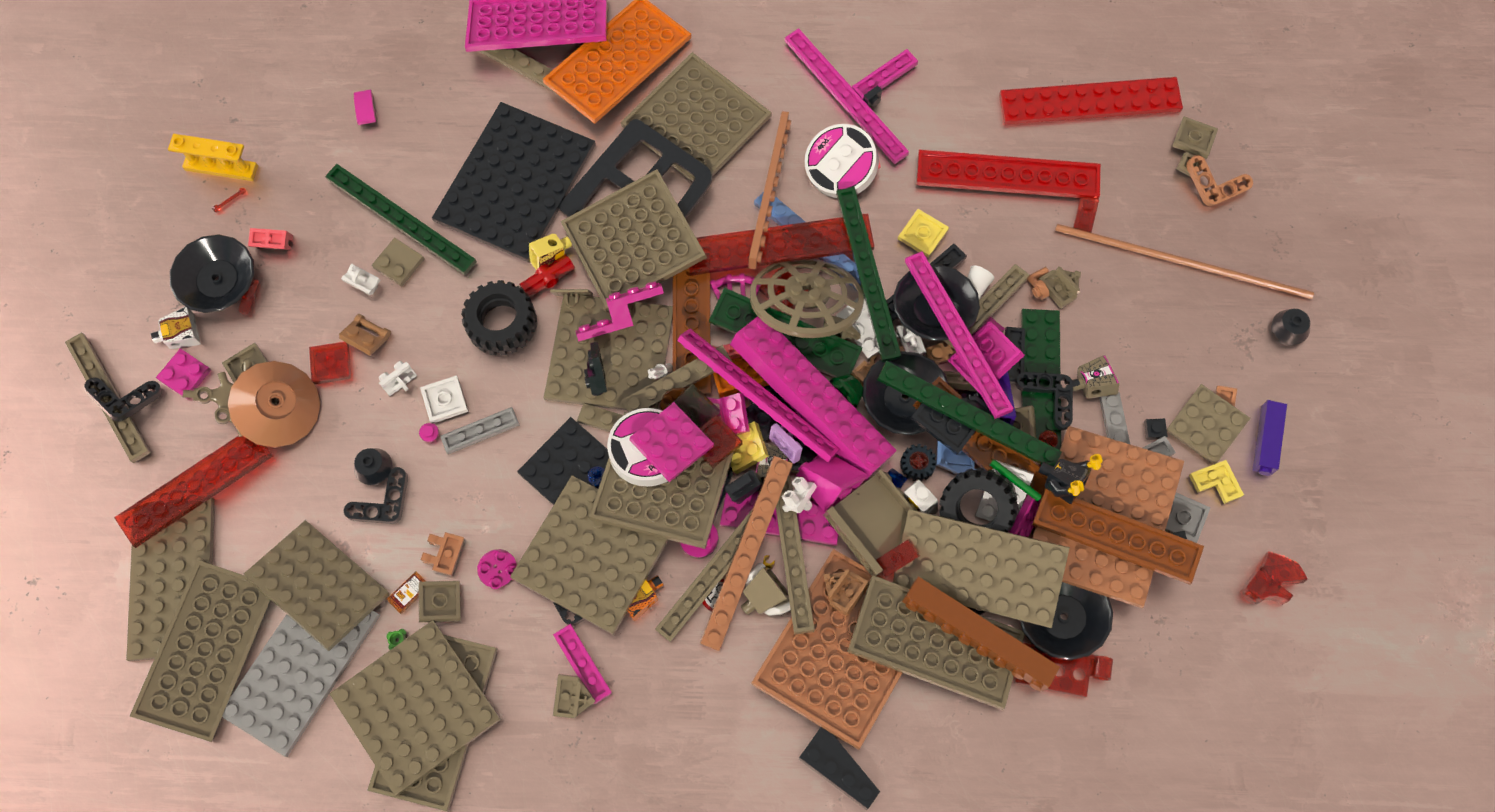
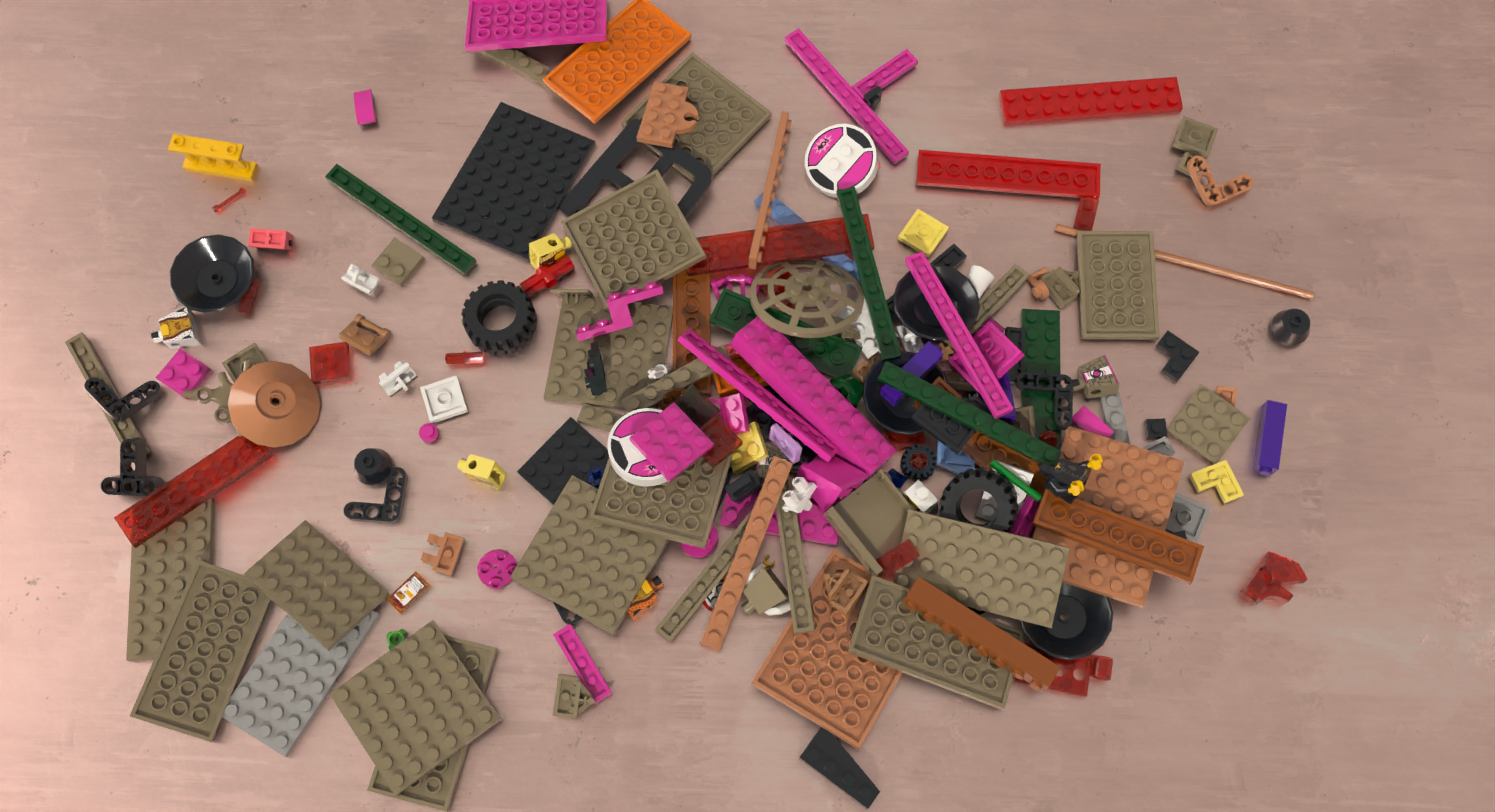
dark tan plate [418,581,461,623] -> none
light grey tile [440,407,520,454] -> none
none -> black beam [101,437,165,496]
none -> clear red axle [445,351,484,365]
none -> light yellow torso [457,454,508,491]
none -> nougat plate [637,81,699,148]
none -> dark purple brick [880,341,943,407]
none -> clear red plate [883,431,926,451]
none -> dark pink slope [1072,405,1114,438]
none -> dark tan plate [1077,231,1160,340]
none -> black plate [1155,330,1199,382]

